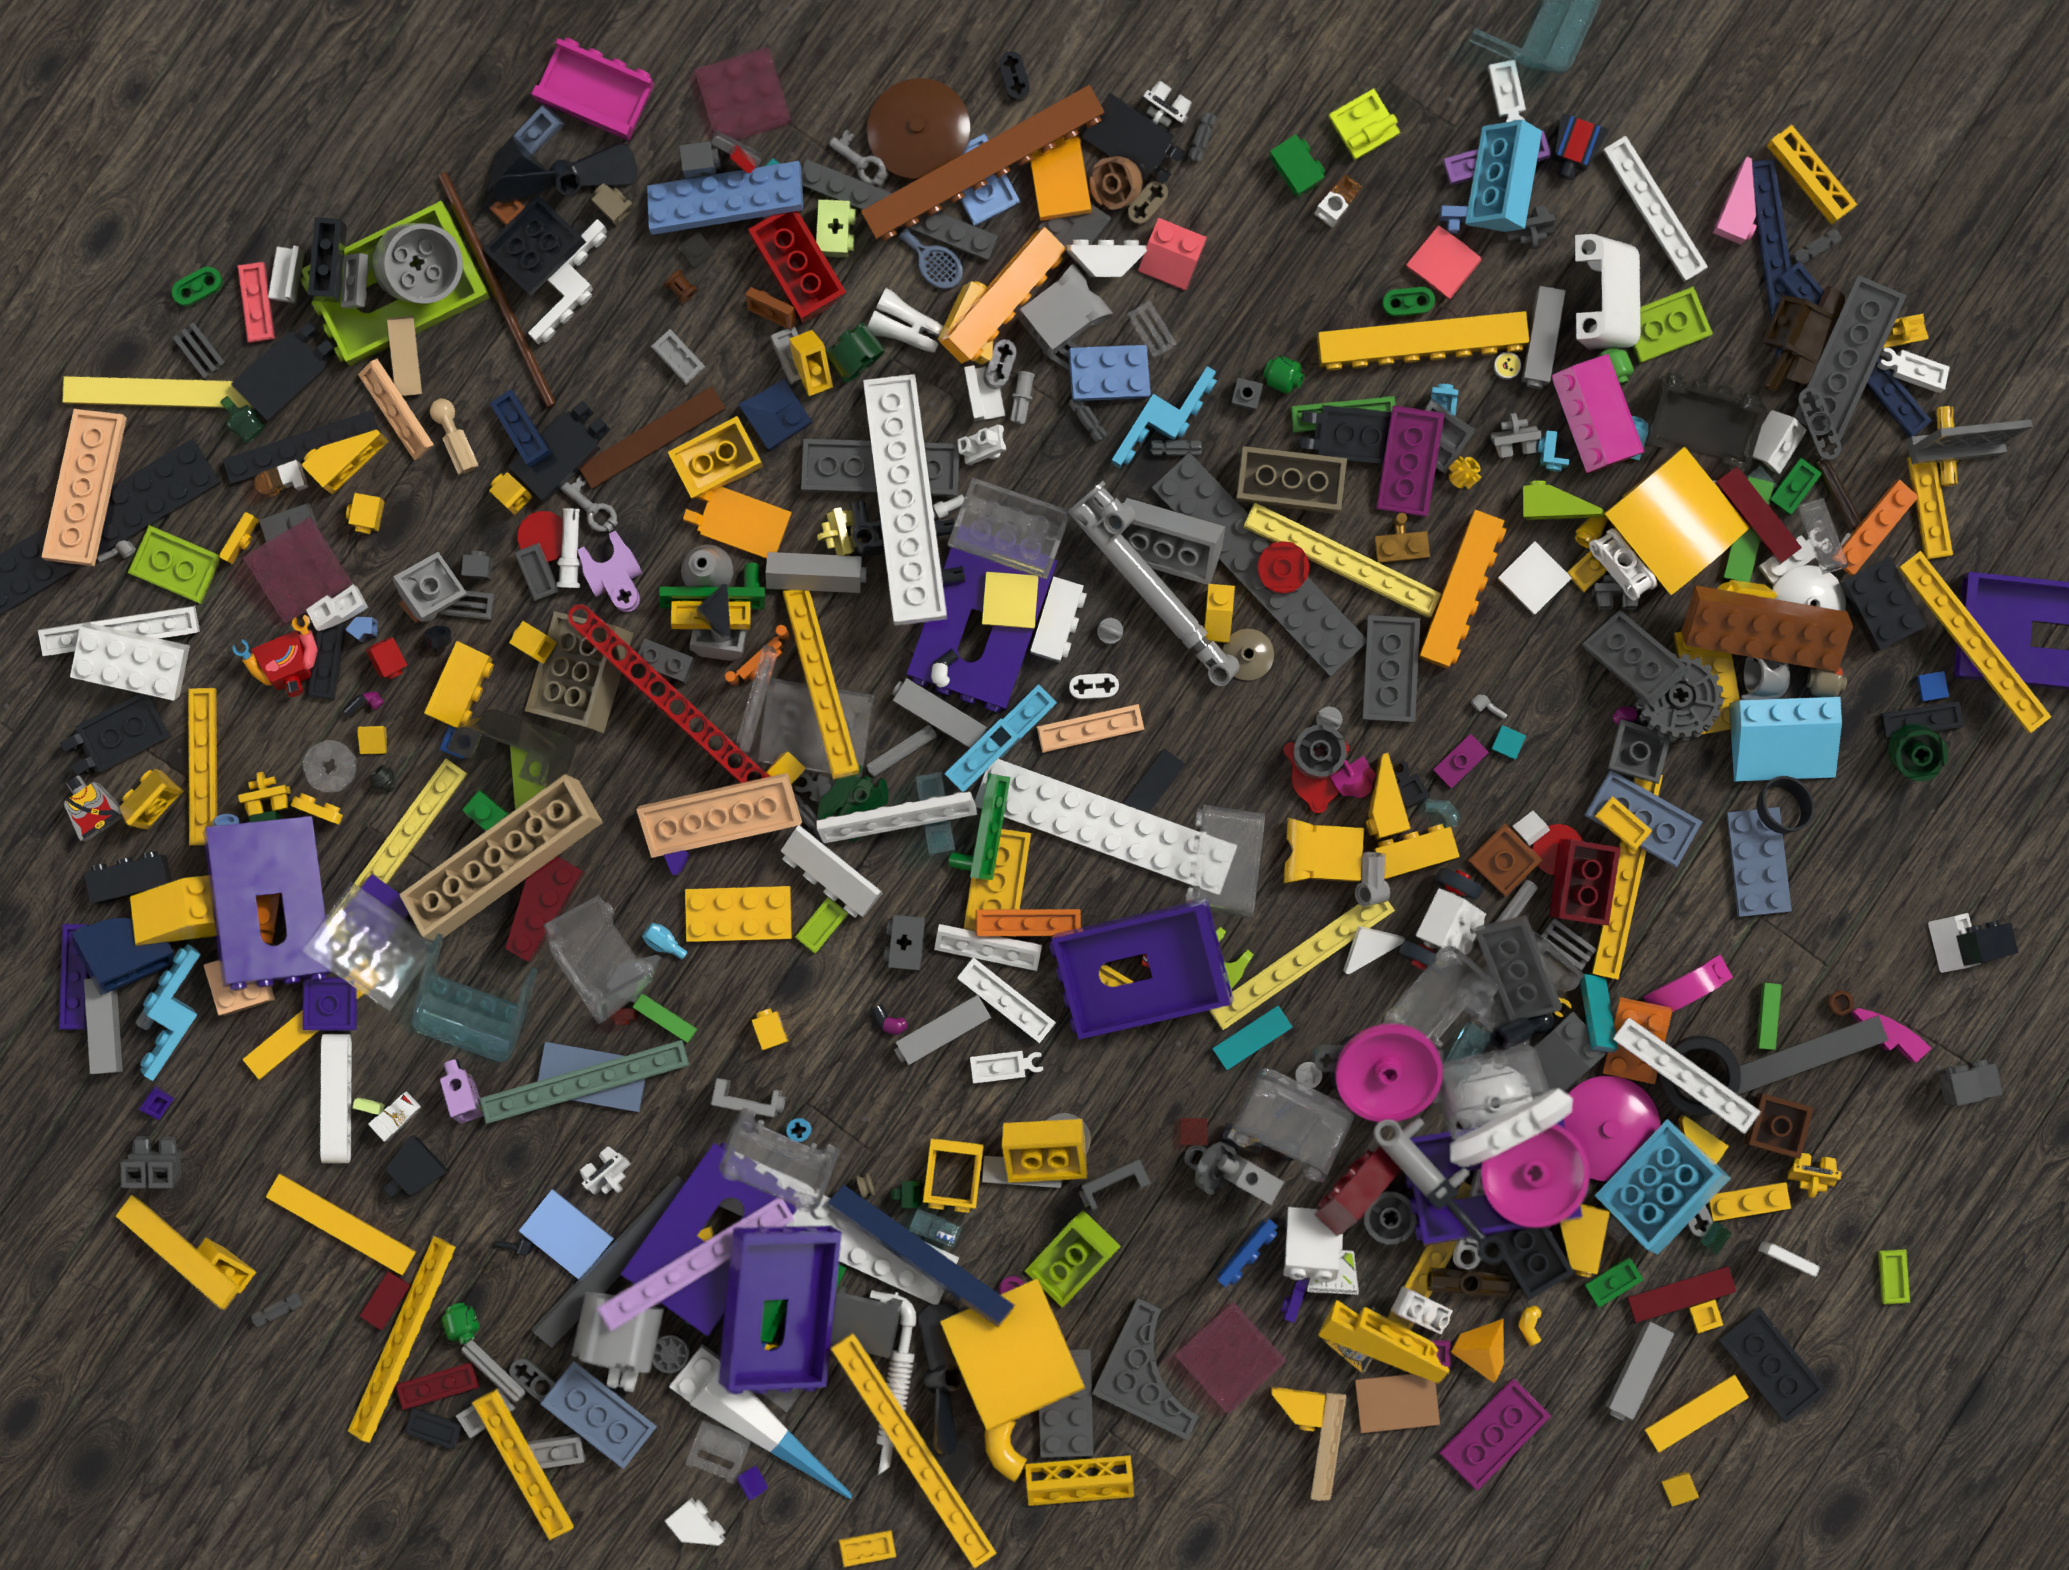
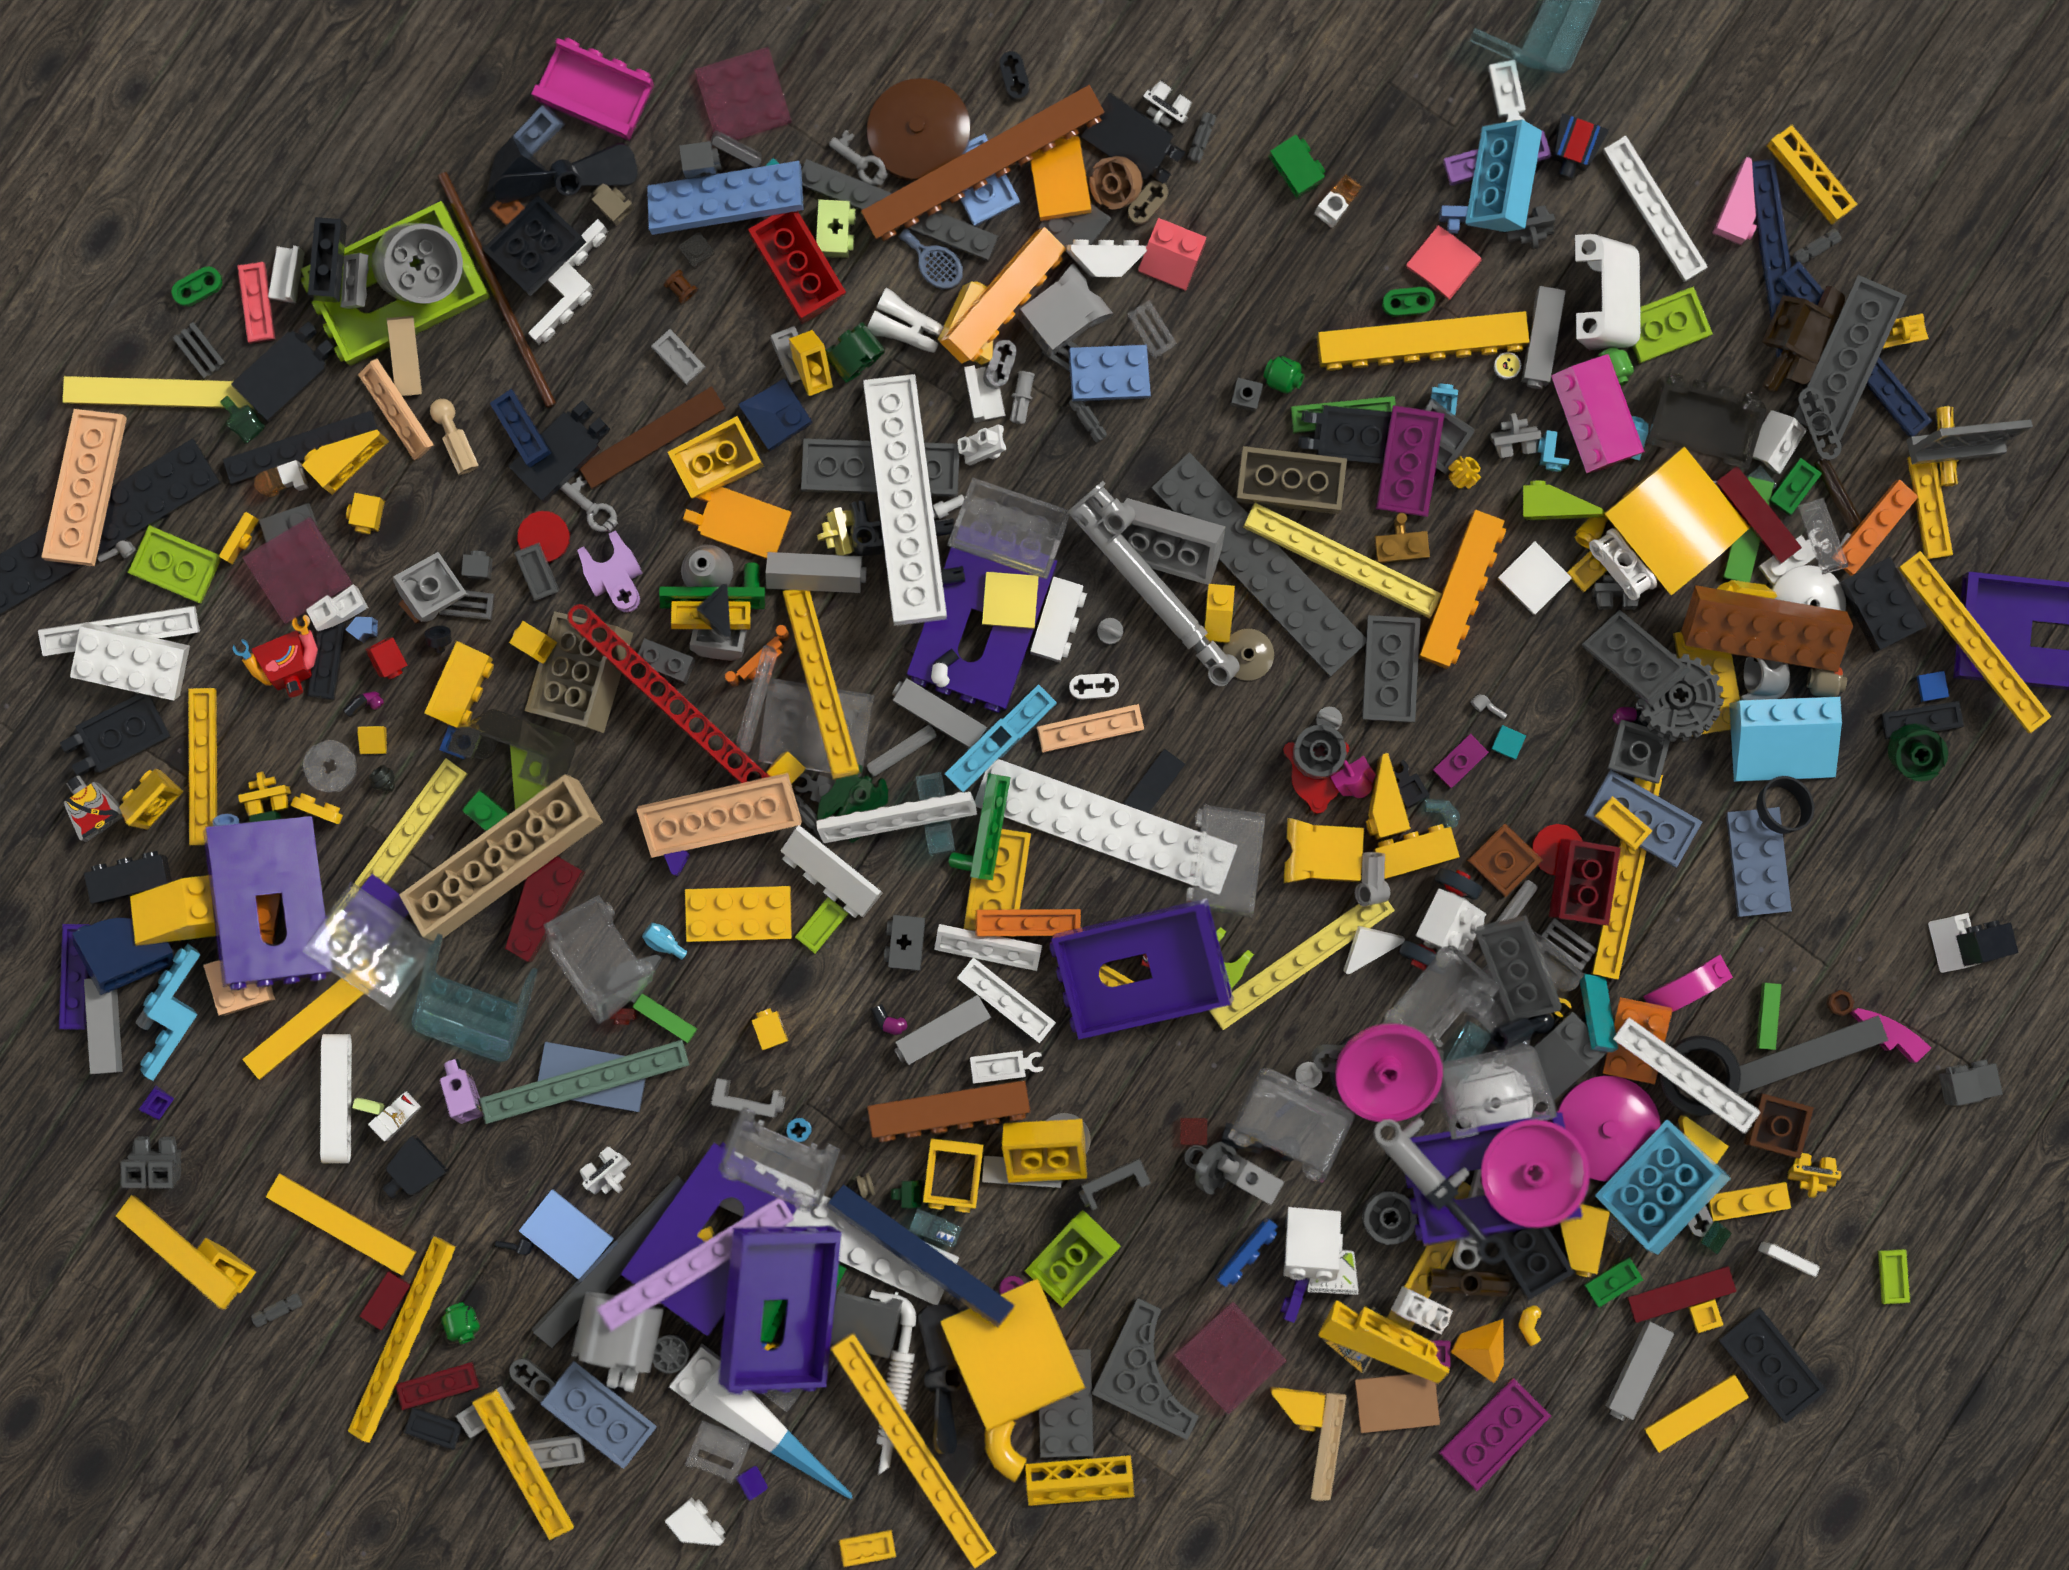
dark purple tile [303,977,358,1030] -> none
light grey axle [461,1341,525,1402] -> none
yellow slope [489,472,533,515] -> none
white pin [556,508,581,588] -> none
red tile [730,145,756,174] -> none
dark orange plate [745,287,797,330] -> none
medium azure bracket [1111,366,1217,469] -> none
dark grey axle [1151,440,1202,456] -> none
teal tile [1212,1005,1293,1070] -> none
red tile [1257,541,1310,594] -> none
dark red brick [1314,1146,1401,1236] -> none
neon yellow plate [1329,89,1400,160] -> none
white brick [1451,1089,1573,1167] -> none
white tile [1512,811,1550,846] -> none
yellow slope [1661,1471,1699,1507] -> none
white plate [1877,348,1950,393] -> none
none -> dark orange brick [868,1080,1030,1142]

